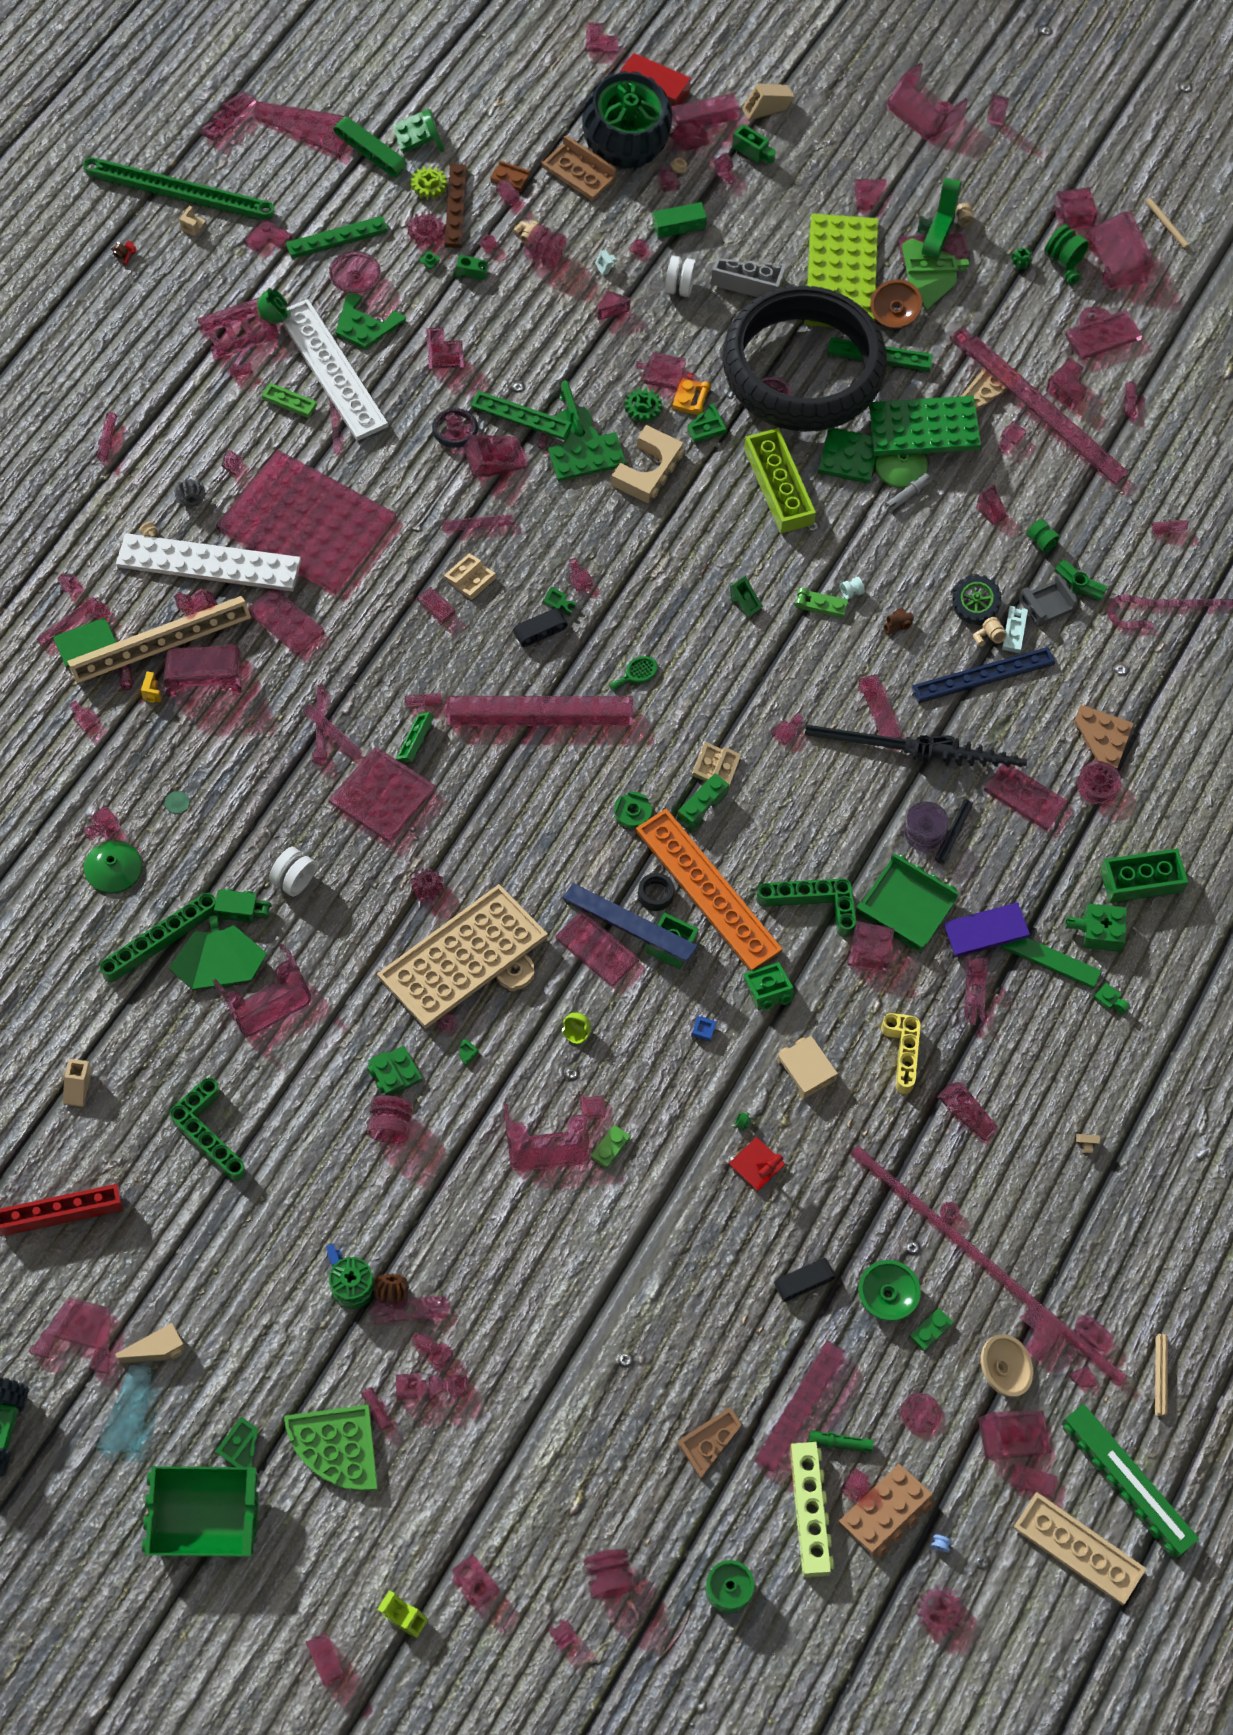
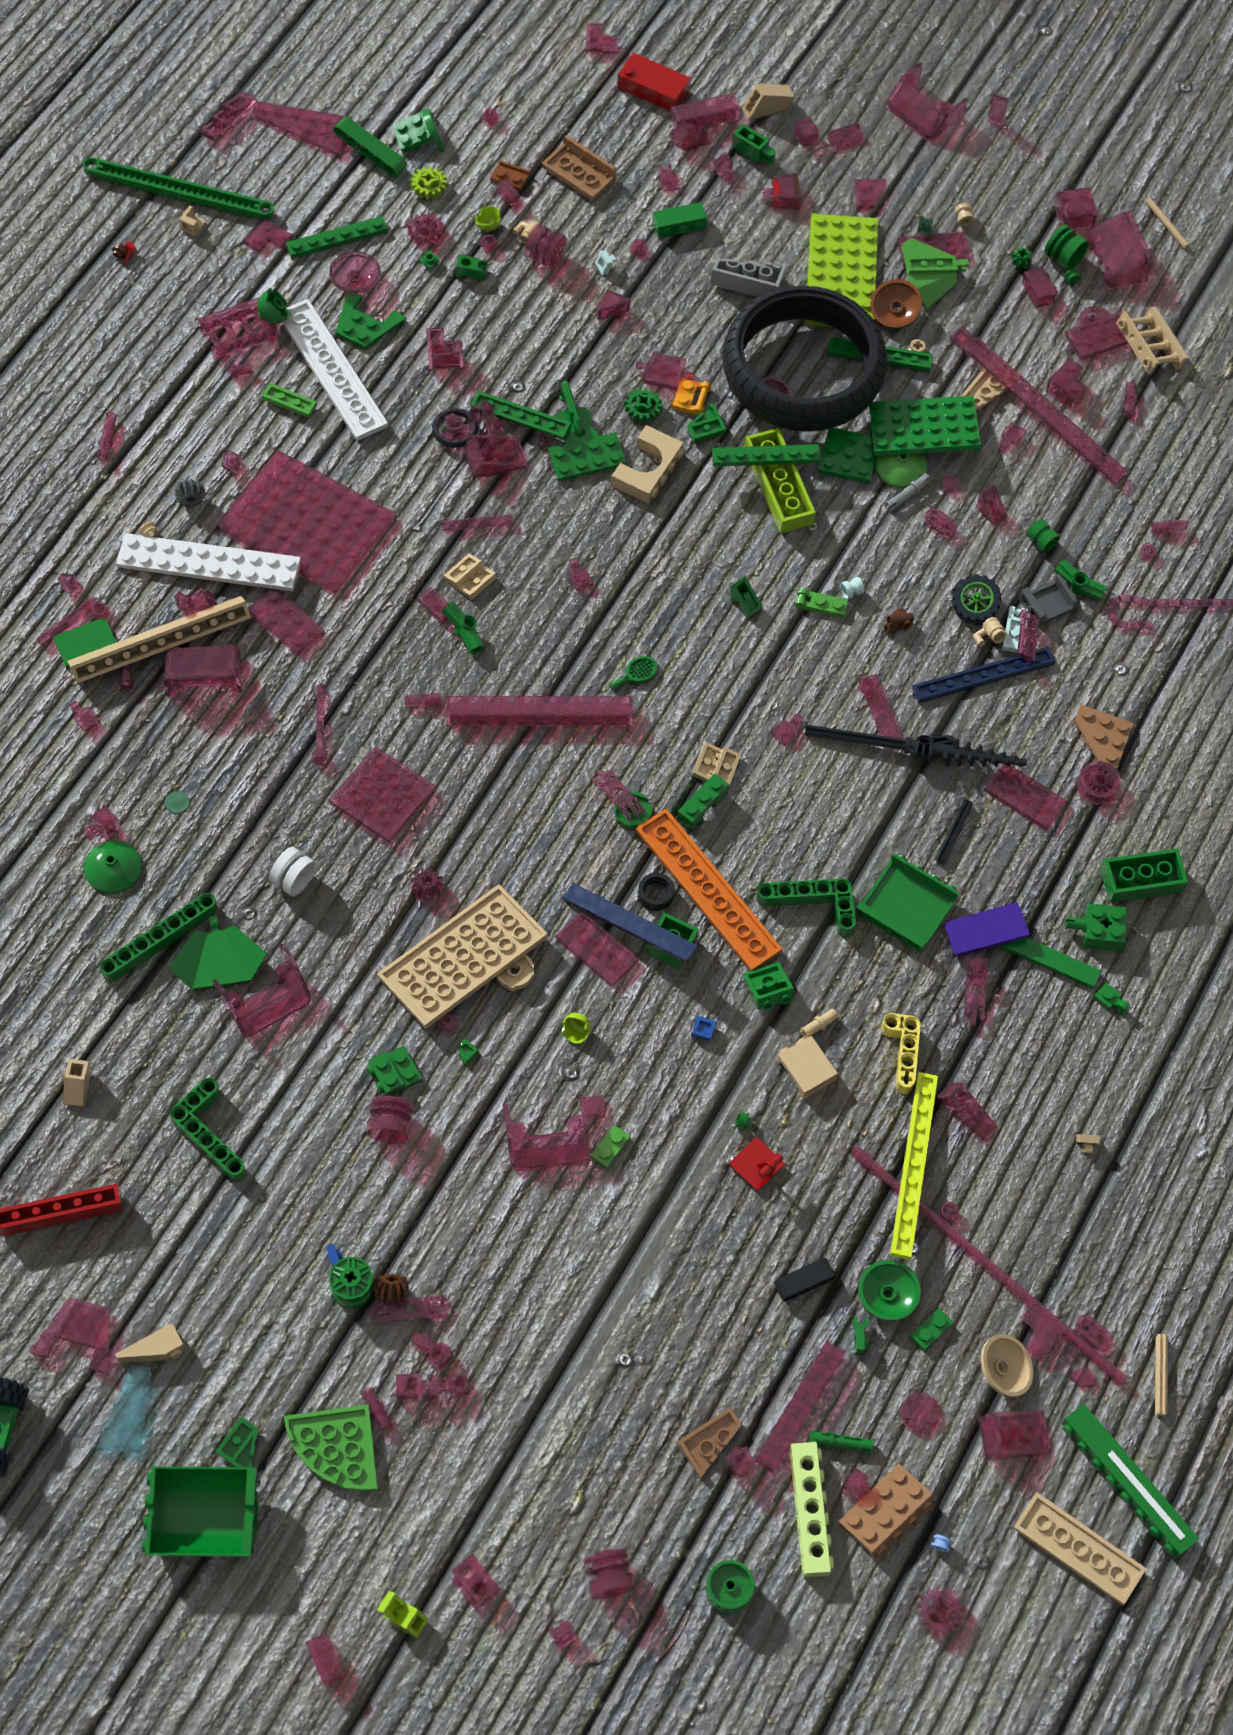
yellow bracket [141,671,162,703] -> none
green brick [214,889,272,923] -> none
clear pink axle [303,704,363,760] -> none
clear pink bar [329,398,341,453] -> none
green plate [396,712,434,764] -> none
reddish brown plate [445,164,467,248] -> none
black beam [512,608,568,647] -> none
green plate [542,586,577,616] -> none
black wheel [582,71,672,169] -> none
white wheel [665,255,696,297] -> none
tan plate [671,158,687,173] -> none
clear pink brick [848,921,895,973] -> none
clear purple wheel [904,802,948,850] -> none
green beam [922,177,962,258] -> none
clear pink plate [1010,1464,1058,1498] -> none
none -> green piece [441,601,484,654]
none -> clear pink plate [470,400,504,436]
none -> lime hair [475,206,501,232]
none -> clear pink plate [481,108,501,125]
none -> clear pink piece [592,770,646,822]
none -> green plate [712,444,820,467]
none -> clear pink brick [726,1446,756,1480]
none -> clear pink torso [762,173,801,210]
none -> clear pink brick [793,118,819,148]
none -> tan pin [800,1008,839,1038]
none -> clear pink slope [827,123,864,151]
none -> green plate [853,1317,869,1355]
none -> neon yellow plate [890,1072,938,1260]
none -> tan bush [909,339,925,352]
none -> clear pink plate [925,508,957,537]
none -> clear pink tile [942,475,960,493]
none -> clear pink plate [1017,609,1039,662]
none -> clear pink brick [1022,267,1057,309]
none -> tan fence [1116,306,1189,375]
none -> clear pink bush [1139,543,1157,561]

